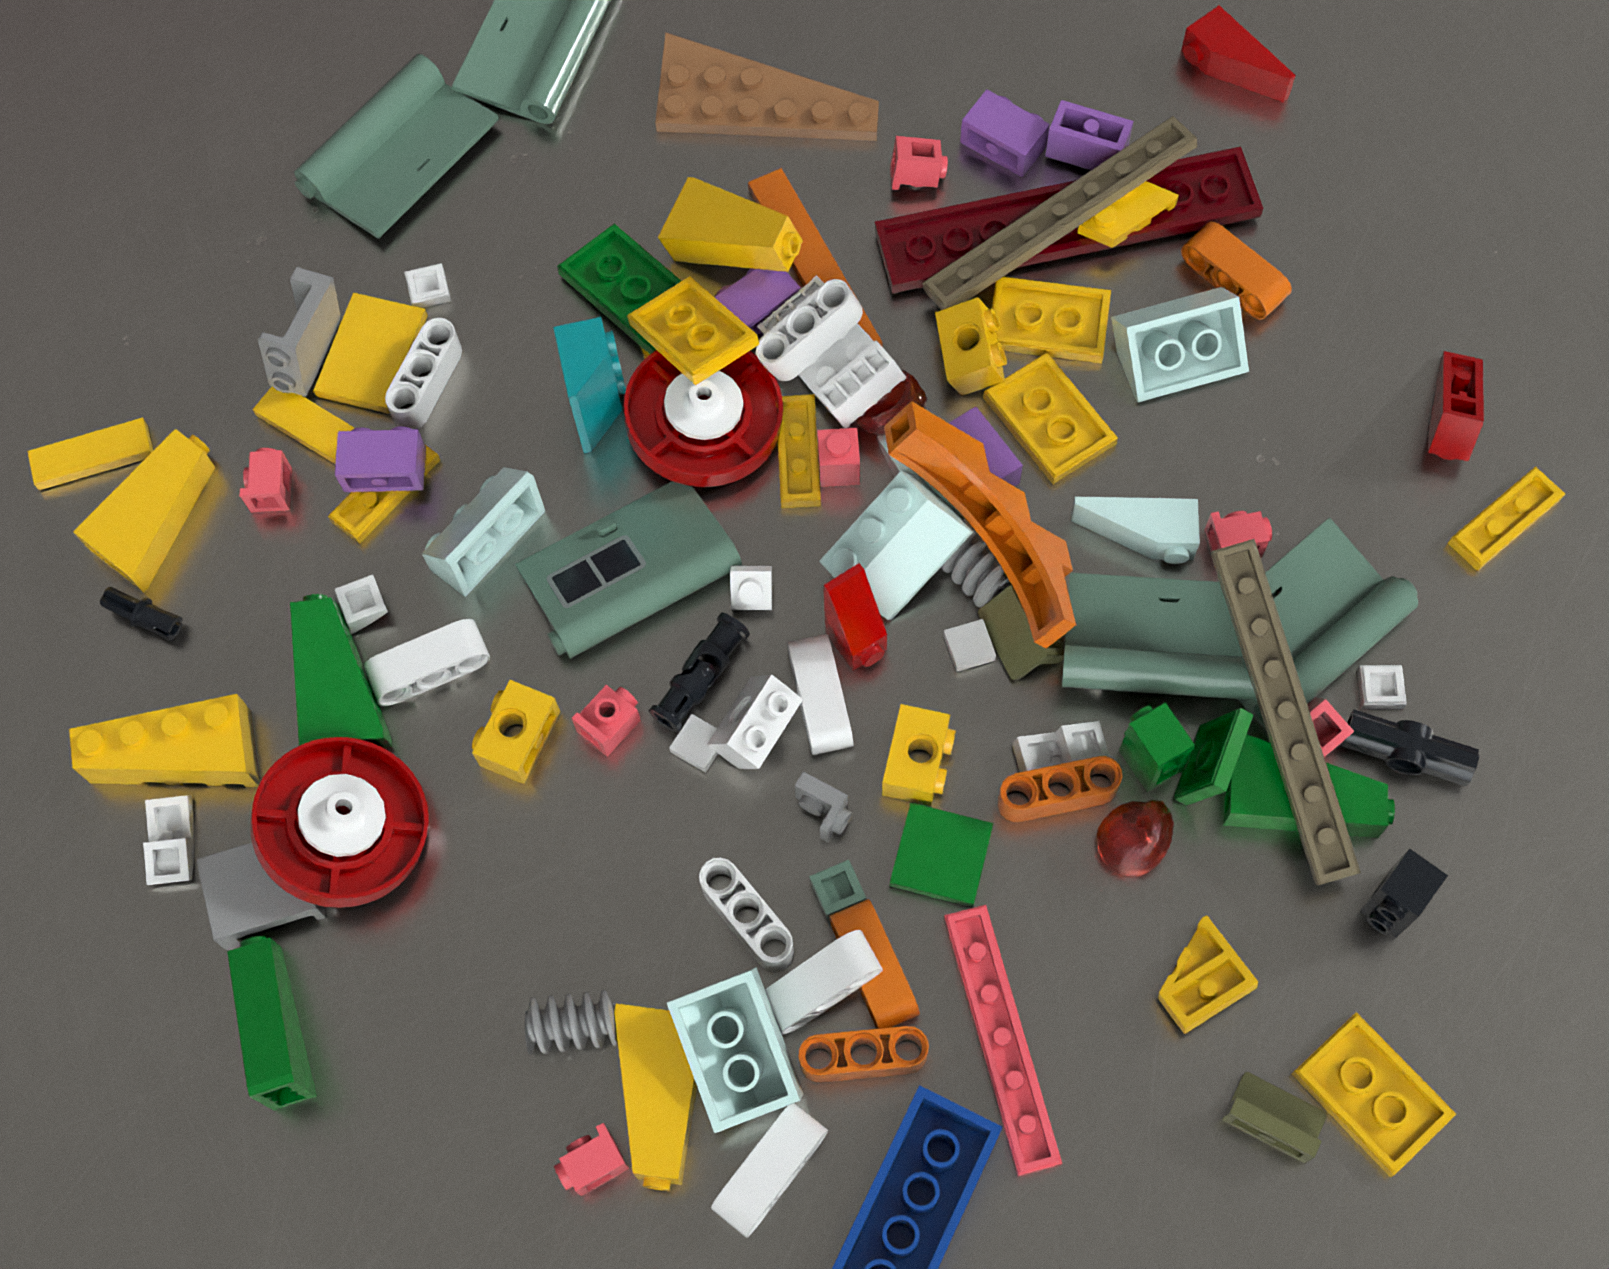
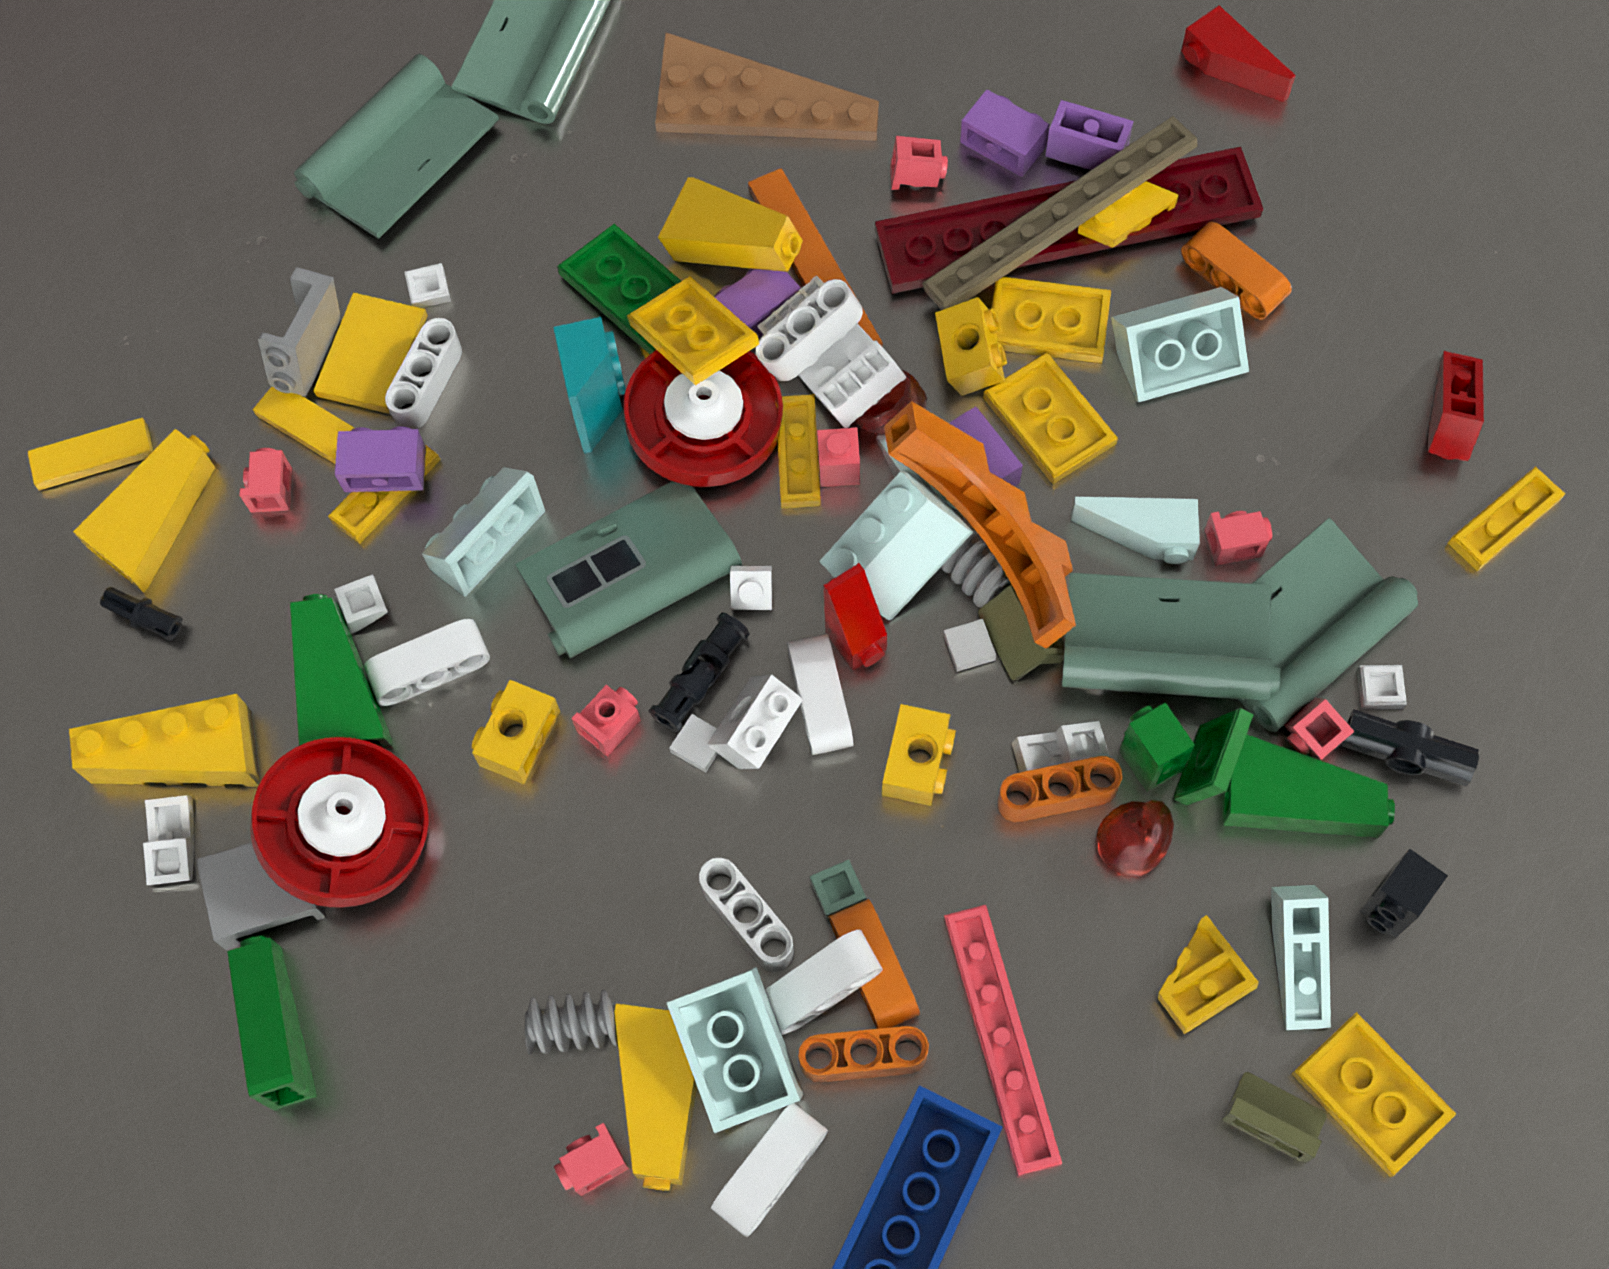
light grey bracket [795,772,851,842] -> none
green tile [889,802,994,908] -> none
dark tan tile [1211,539,1361,885] -> none
none -> light aqua slope [1271,885,1331,1030]

